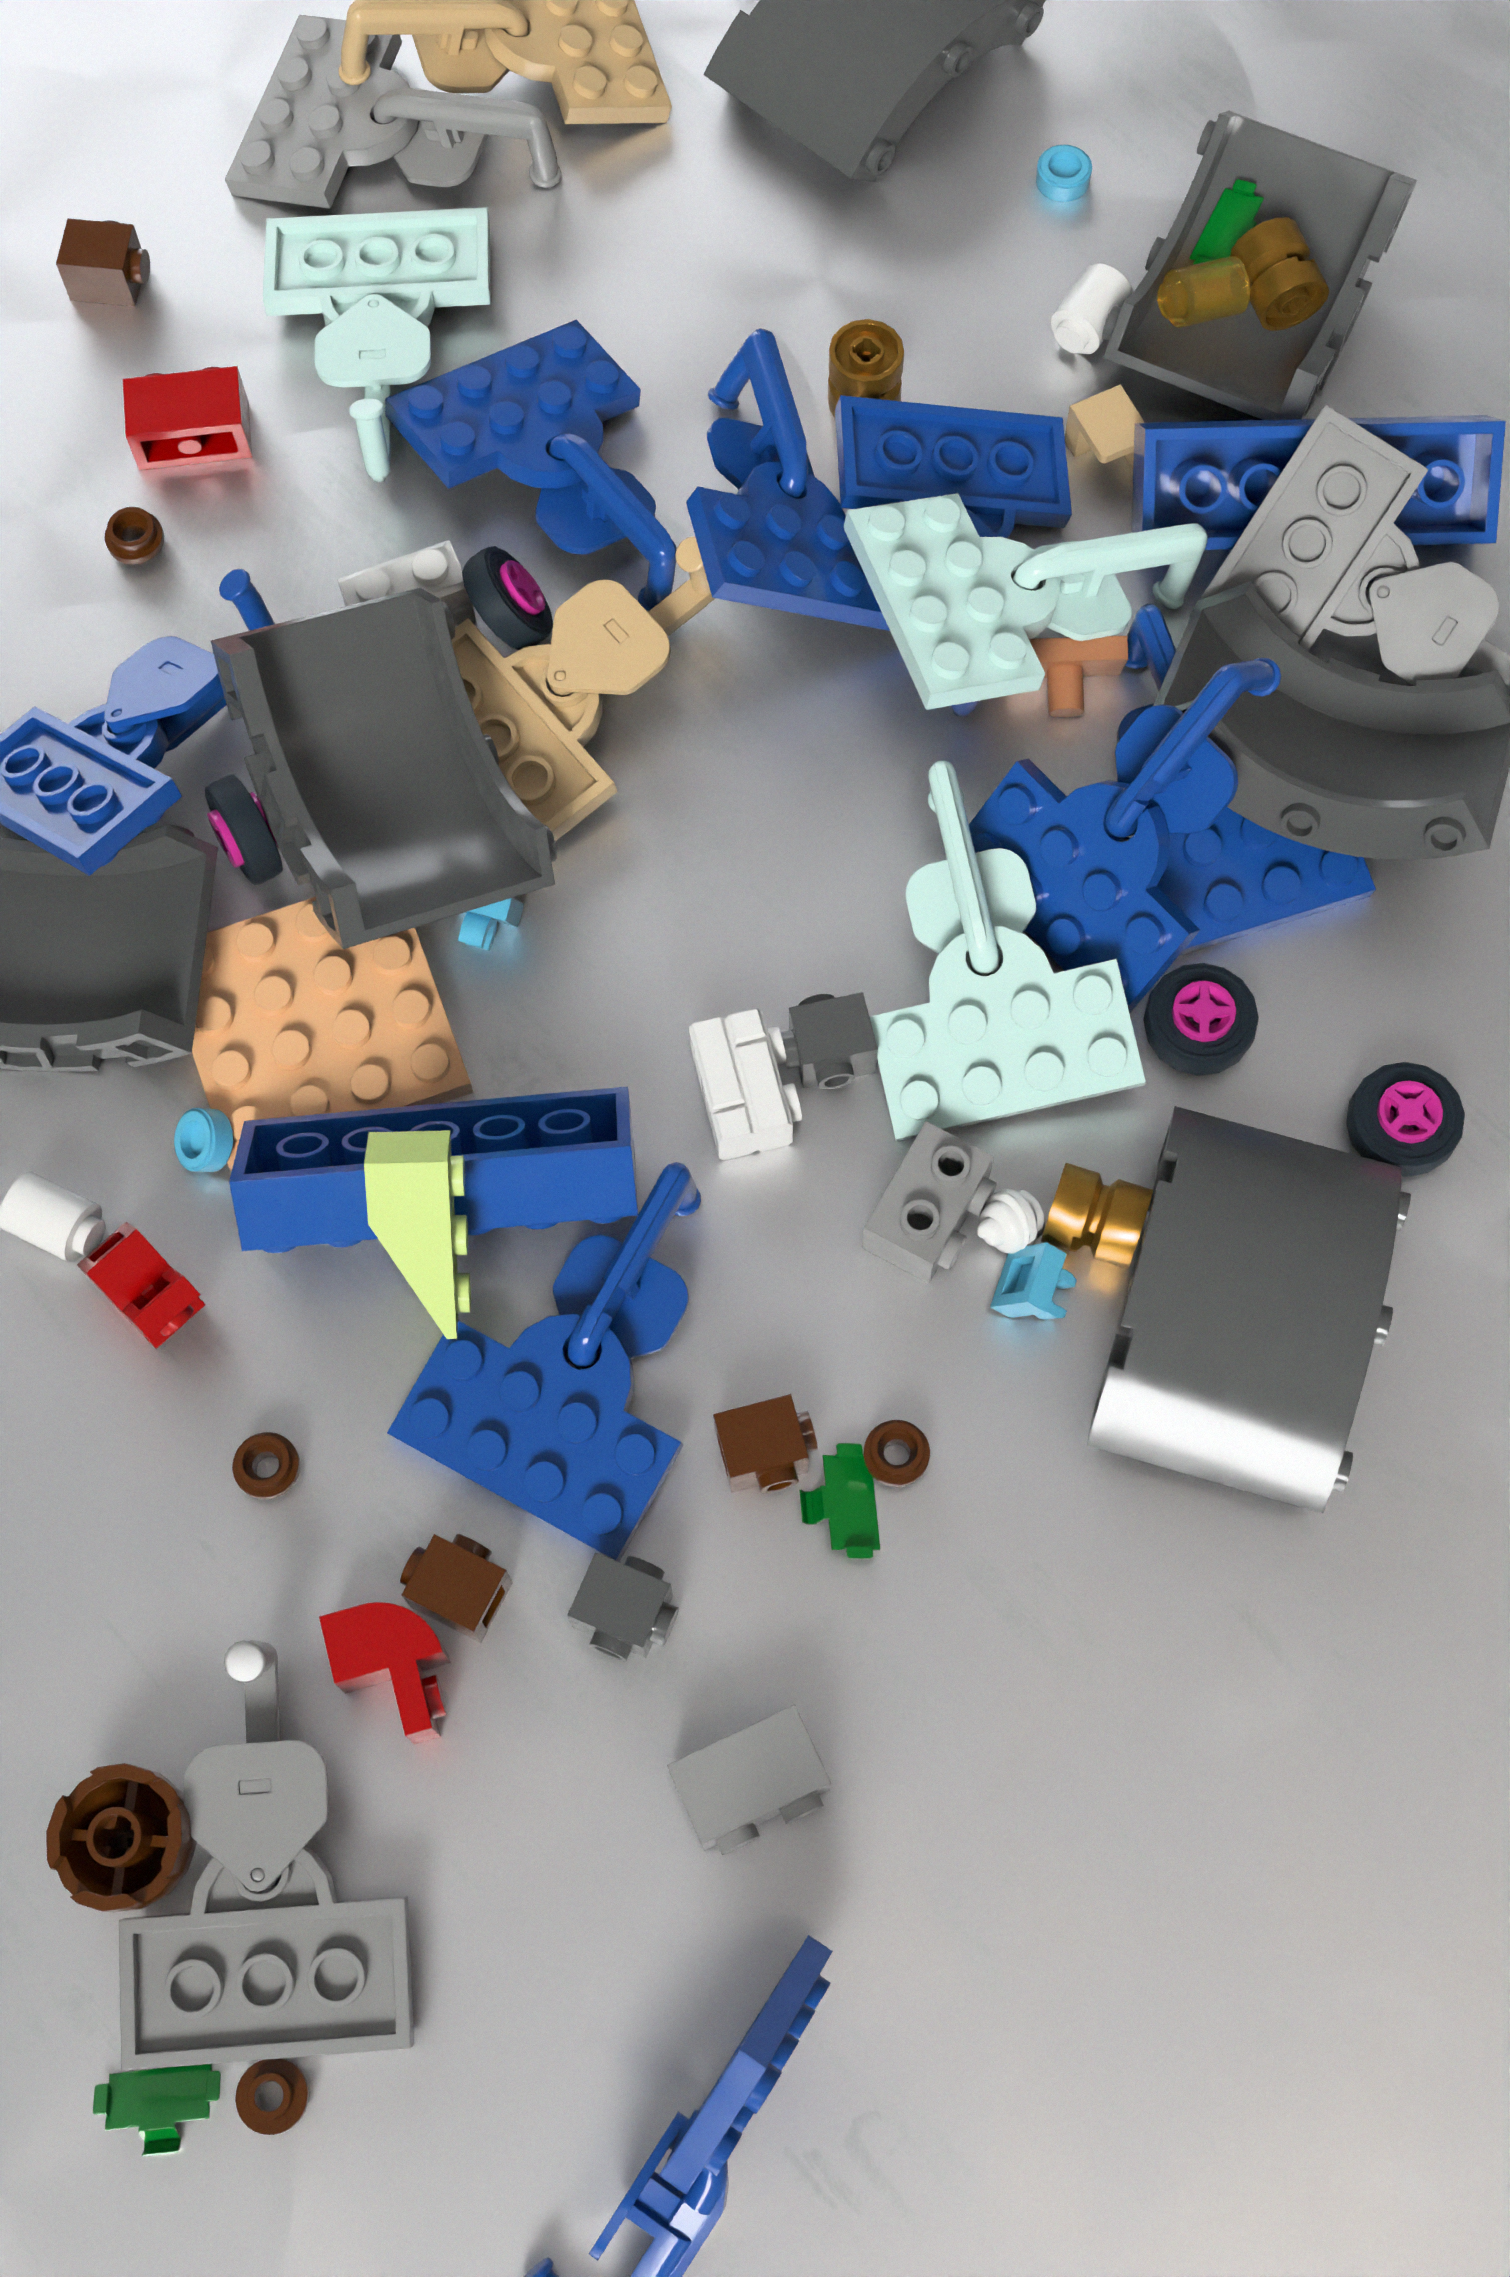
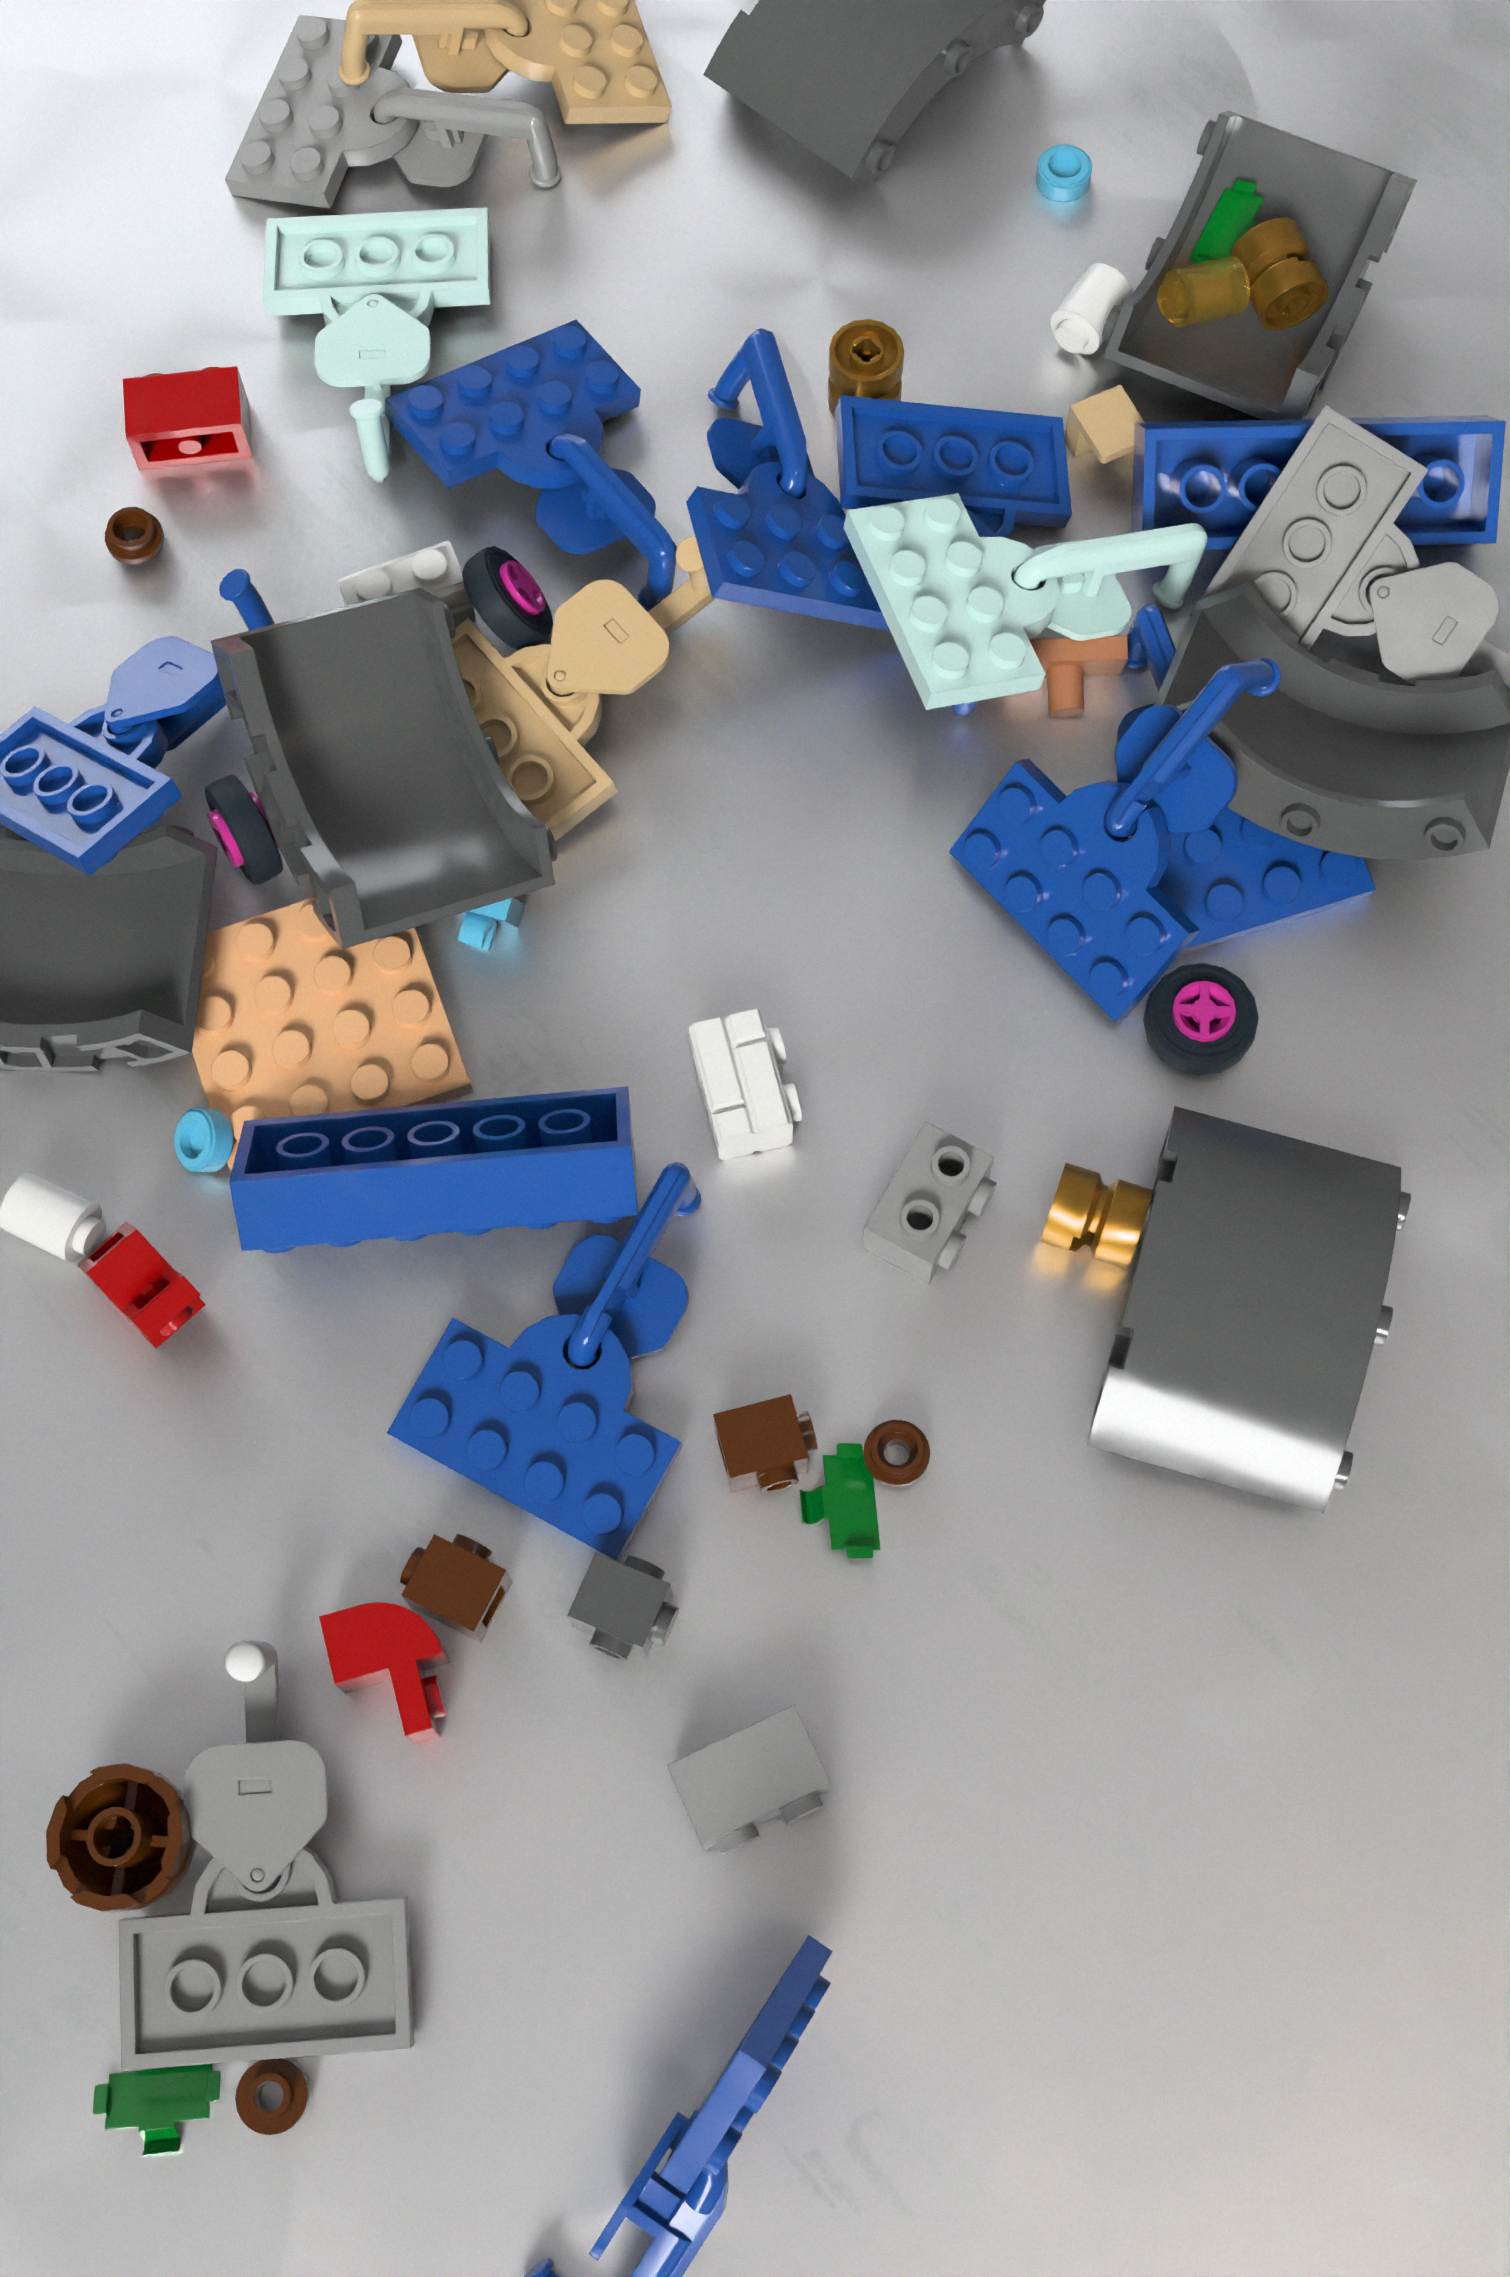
reddish brown brick [56,218,150,307] -> none
reddish brown plate [232,1432,301,1500] -> none
yellowish green slope [364,1130,471,1339] -> none
dark grey brick [780,992,878,1090] -> none
light aqua plate [869,760,1146,1142] -> none
white plate [977,1189,1045,1254] -> none
medium azure tile [990,1243,1077,1320] -> none
black wheel [1346,1062,1465,1177] -> none

